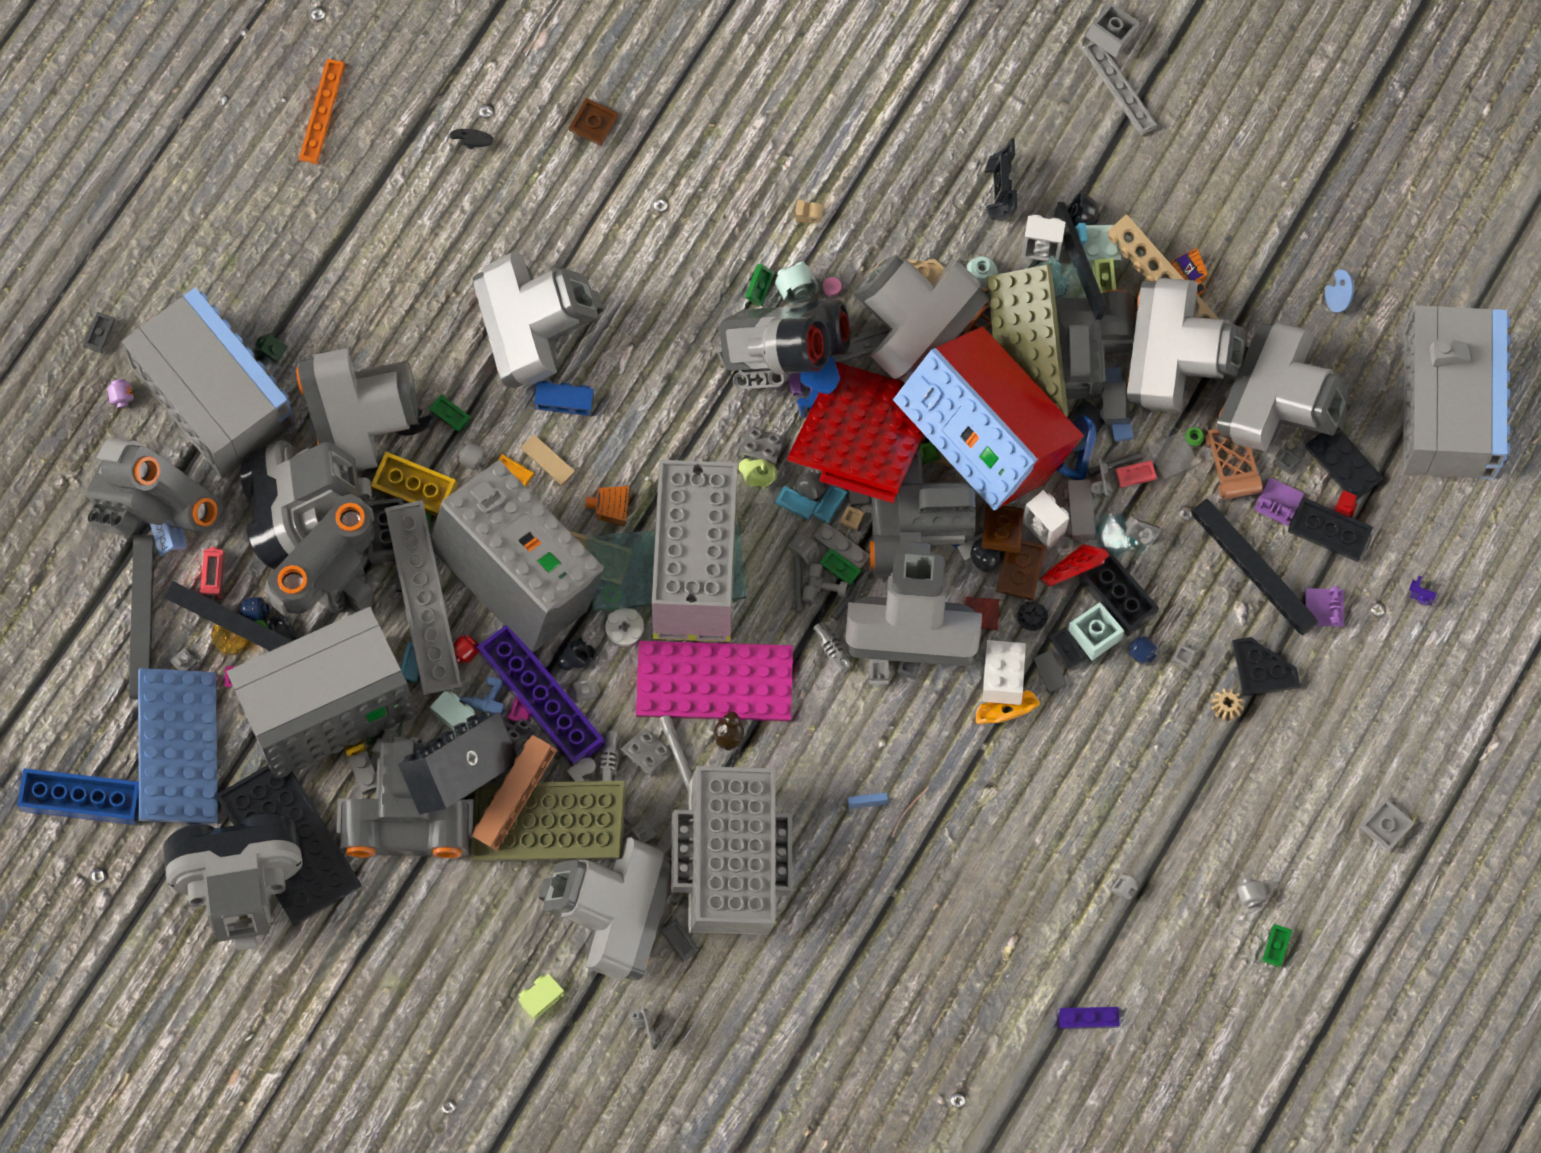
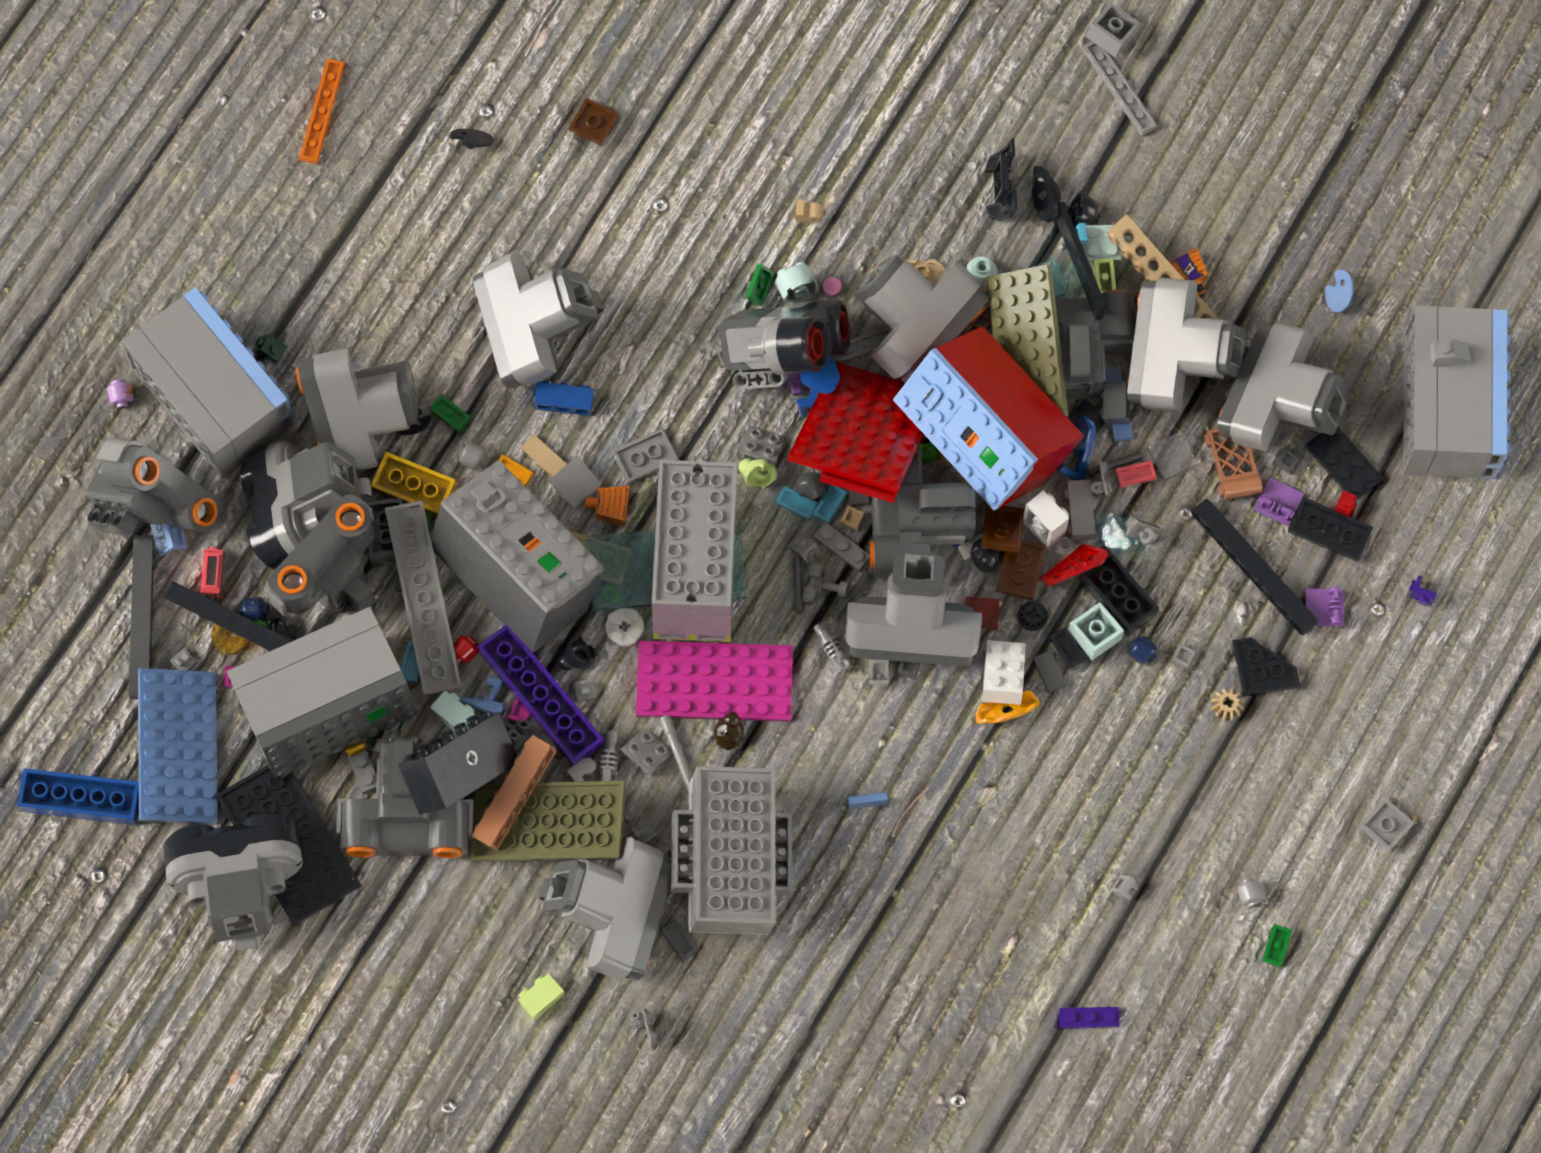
dark grey plate [83,312,116,353] -> none
green plate [819,548,862,586] -> none
white brick [1021,215,1065,263] -> none
bright green plate [1185,427,1204,446] -> none
none -> light grey tile [548,456,602,509]
none -> light grey tile [611,427,679,485]
none -> black piece [1031,166,1061,224]

